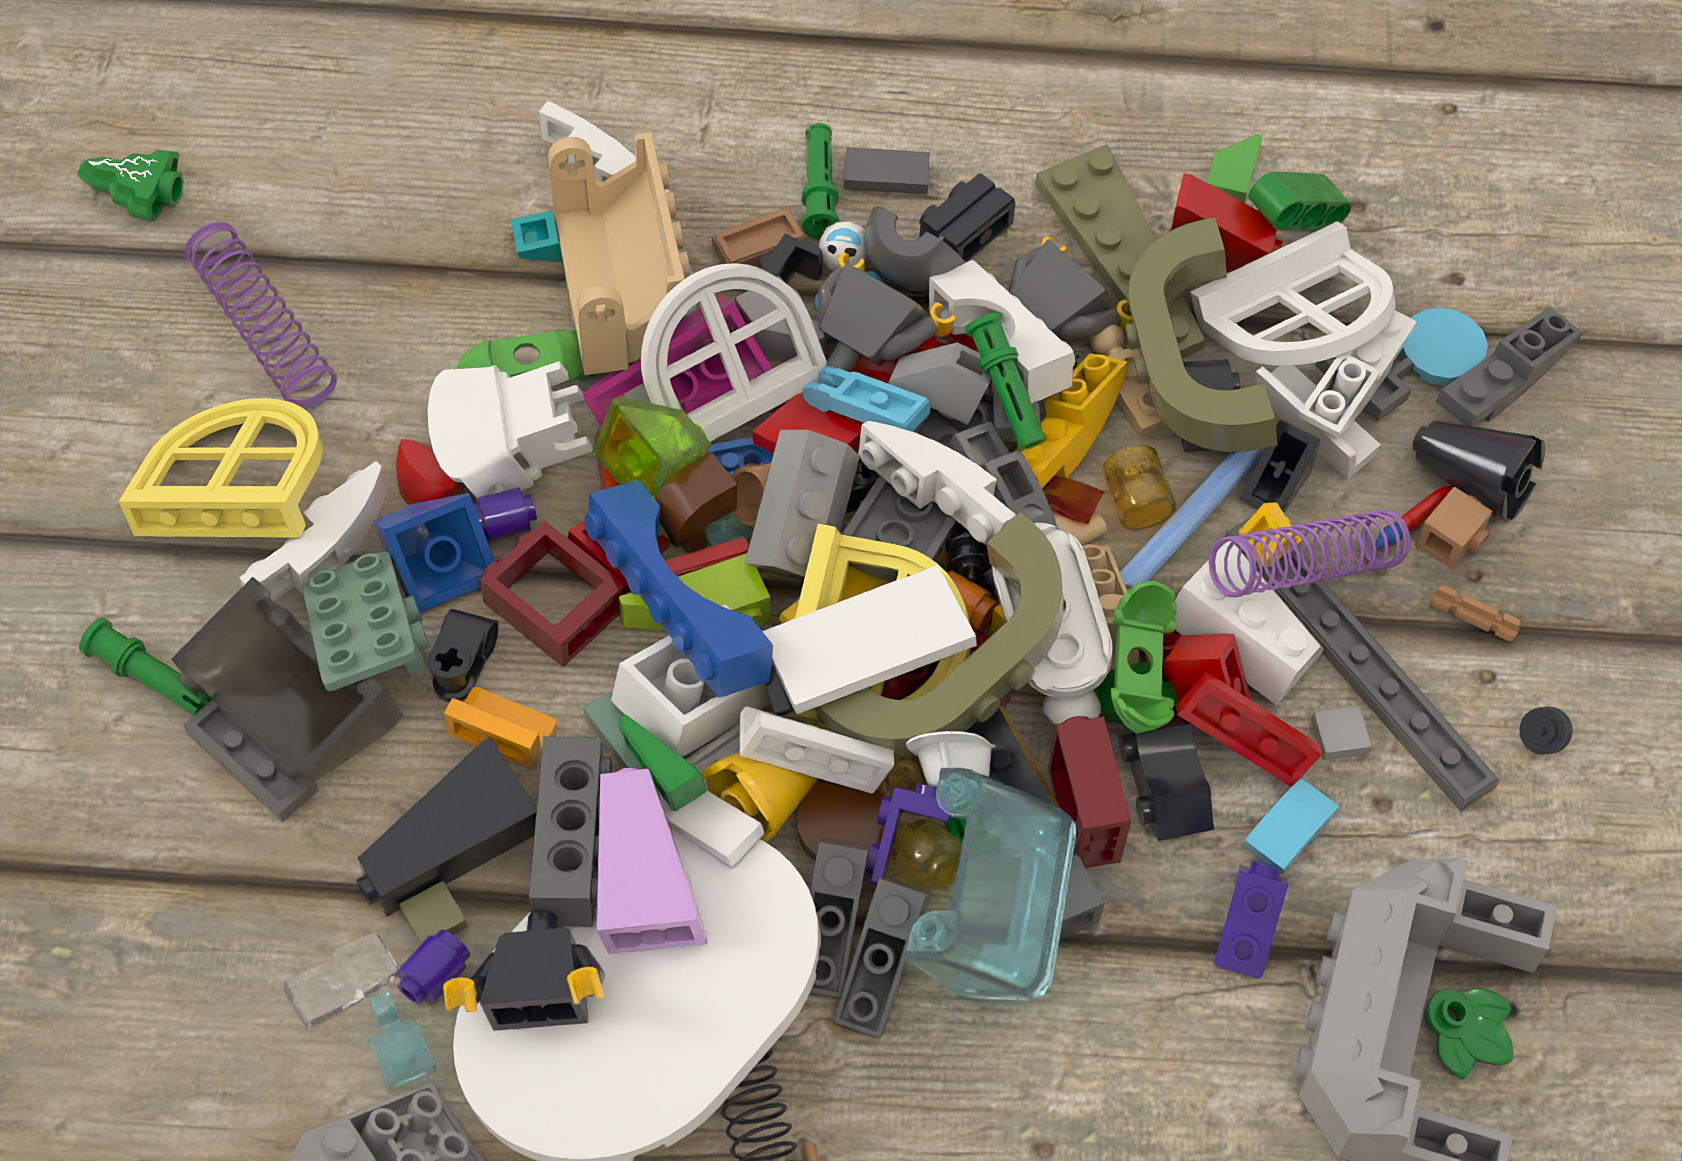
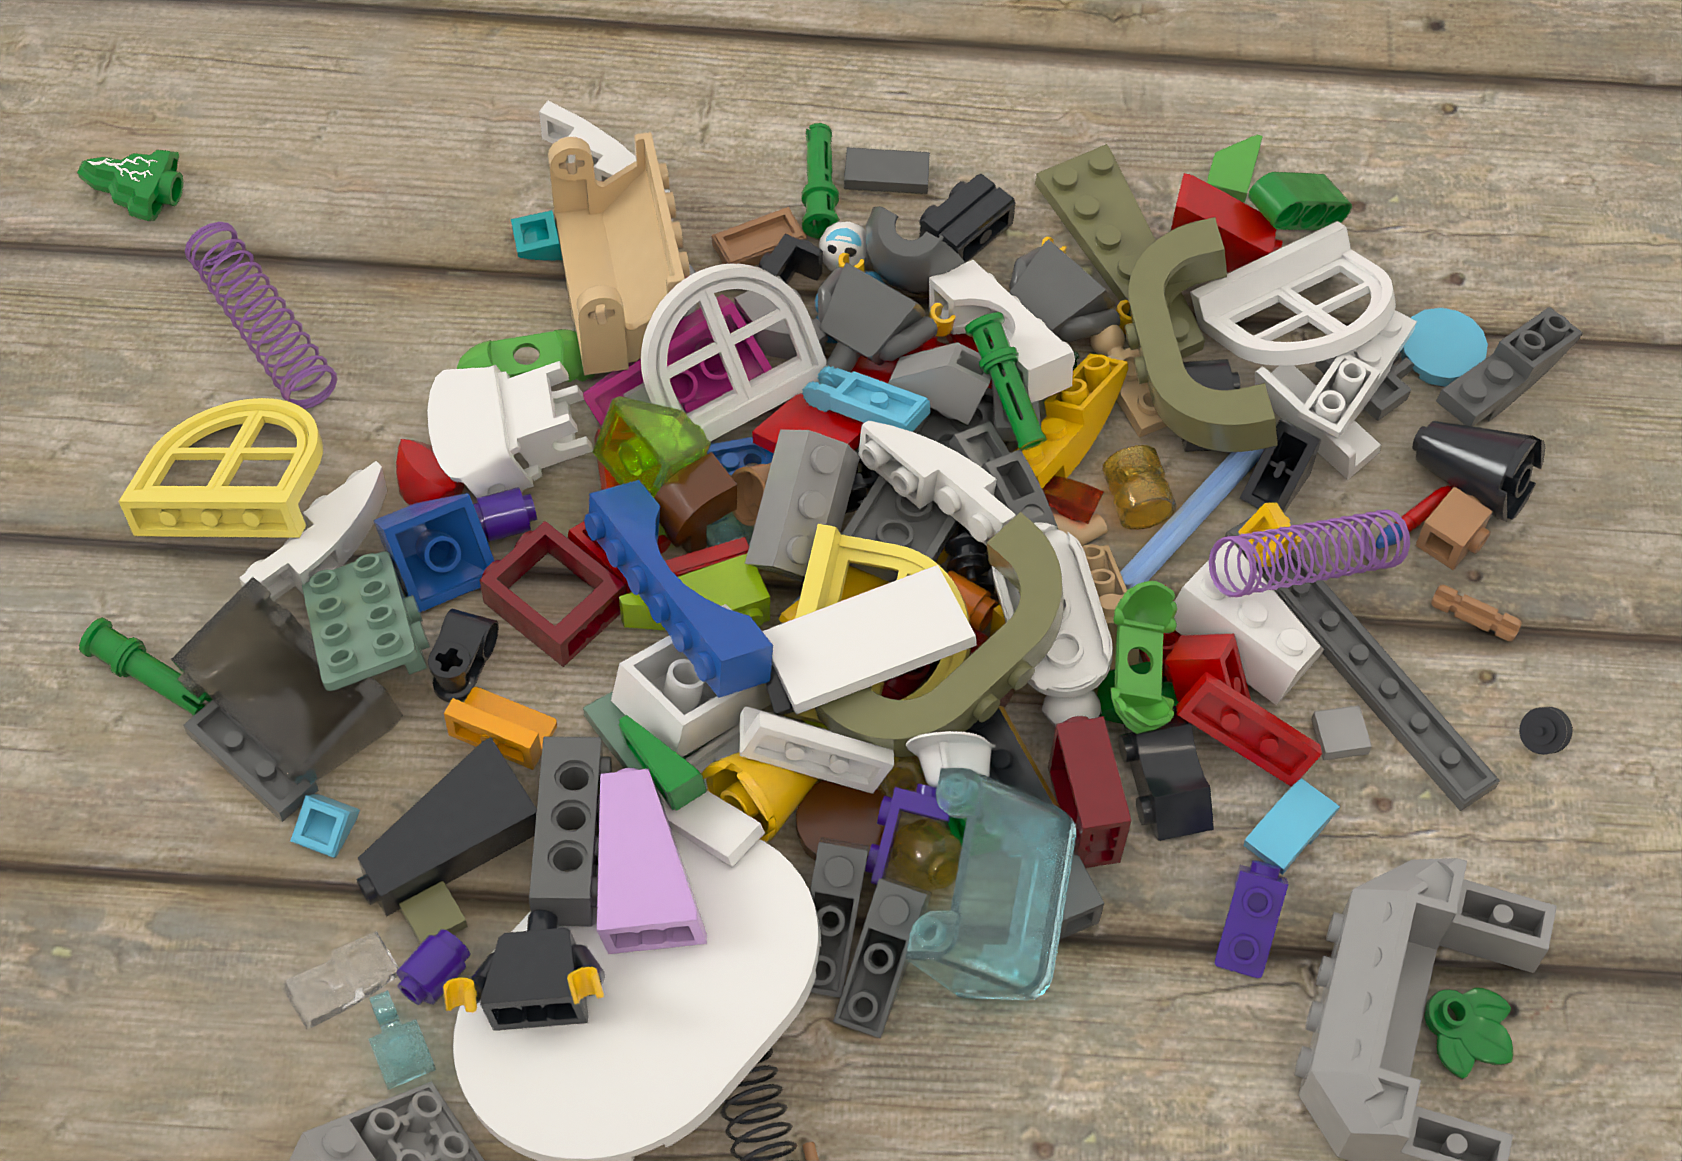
none -> medium azure slope [290,794,360,858]

